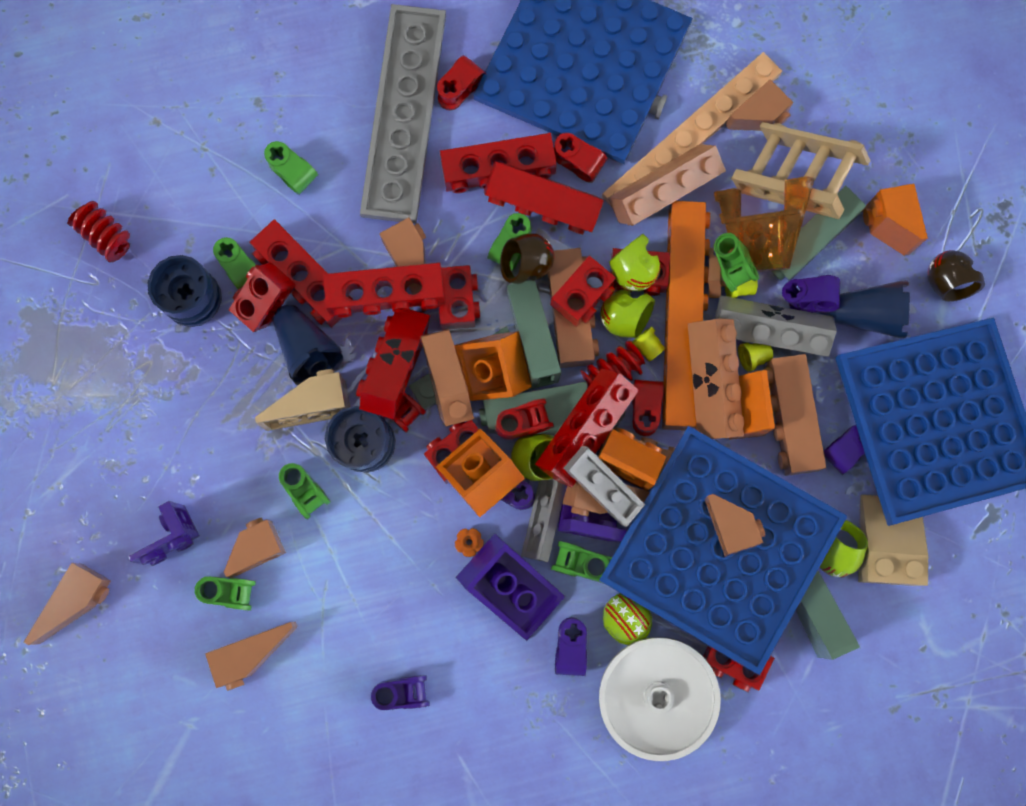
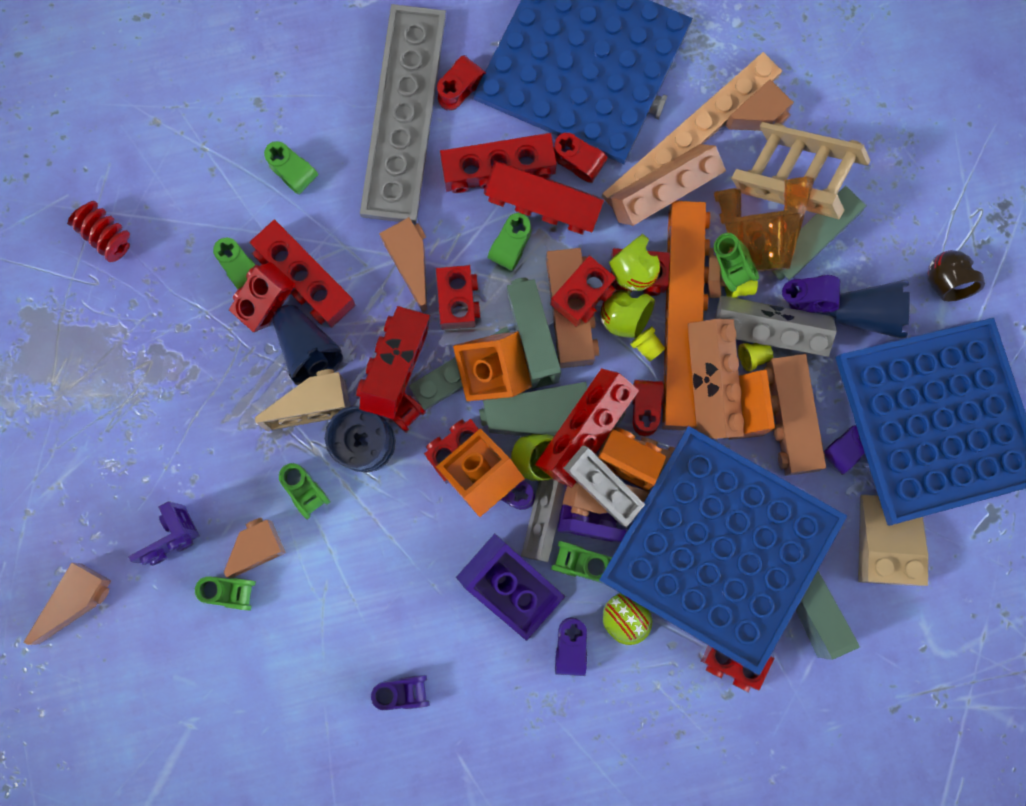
dark blue wheel [147,255,222,327] -> none
nougat slope [205,622,297,691] -> none
red brick [323,263,445,318] -> none
nougat slope [420,329,474,427] -> none
orange plate [455,528,484,557] -> none
red piece [495,398,554,440] -> none
dark brown helmet [500,233,555,284] -> none
red piece [580,340,645,387] -> none
white dish [599,637,721,761] -> none
nougat slope [704,494,765,556] -> none
lime helmet [820,520,868,578] -> none
orange slope [863,183,928,255] -> none

